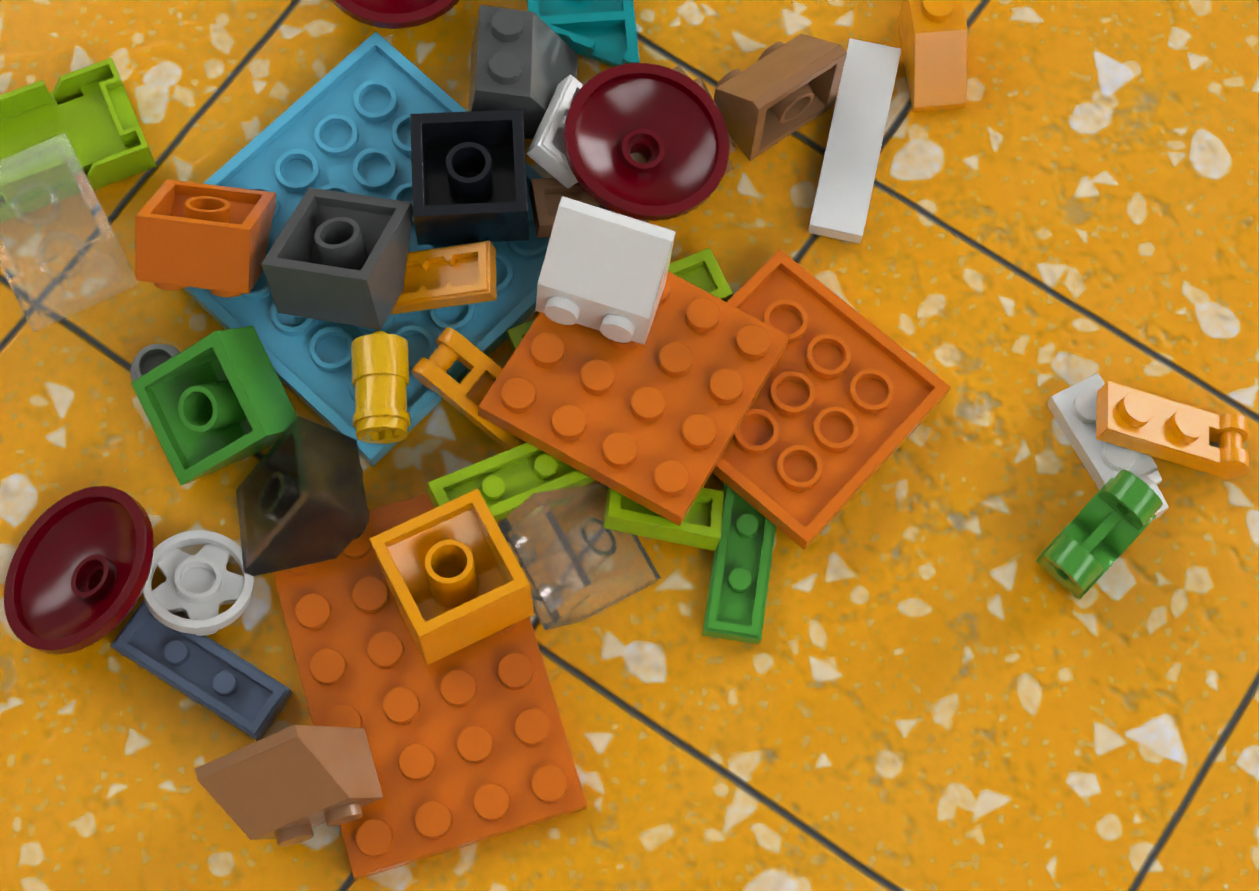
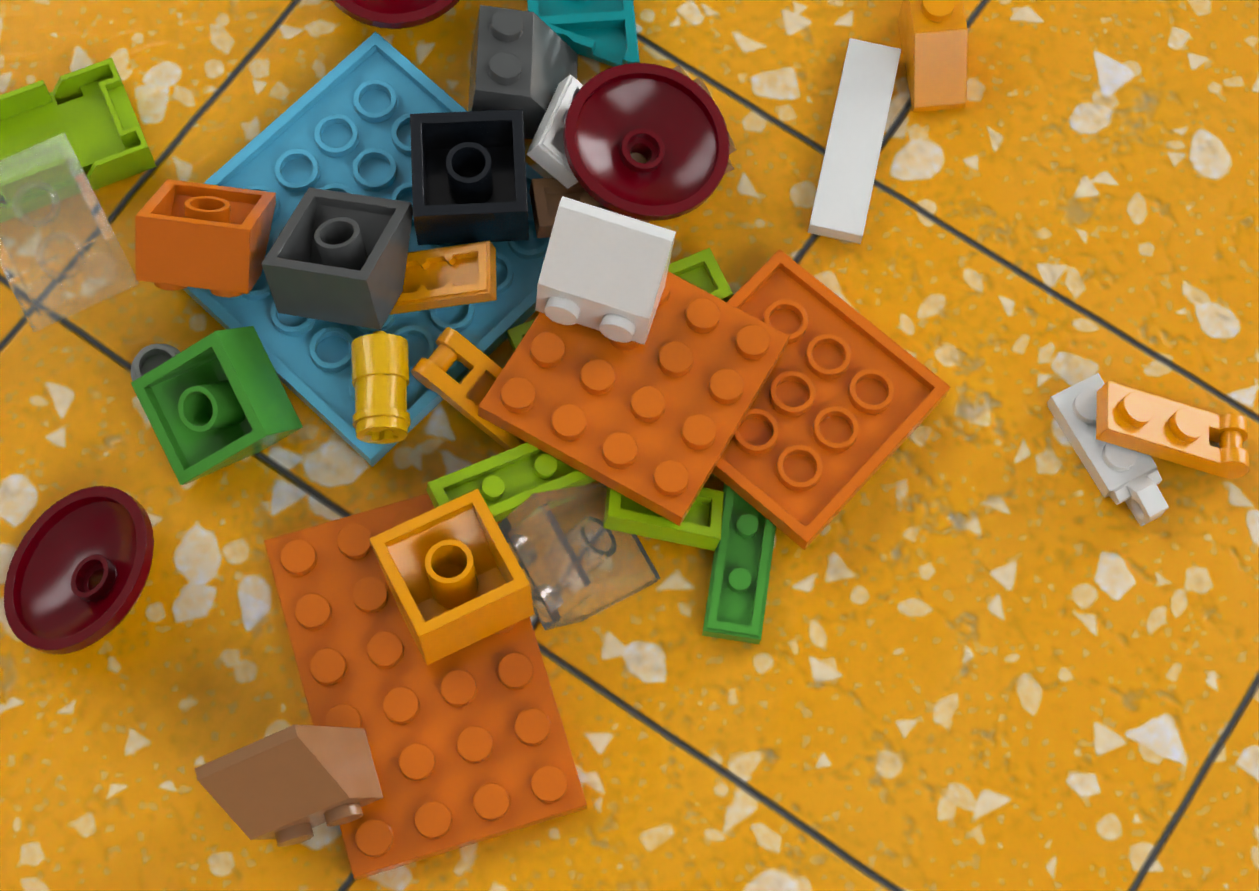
sand blue tile [111,600,293,741] -> none
white wheel [142,530,254,636] -> none
clear smoke slope [236,416,370,576] -> none
medium nougat slope [714,34,847,161] -> none
bright green piece [1035,469,1163,600] -> none

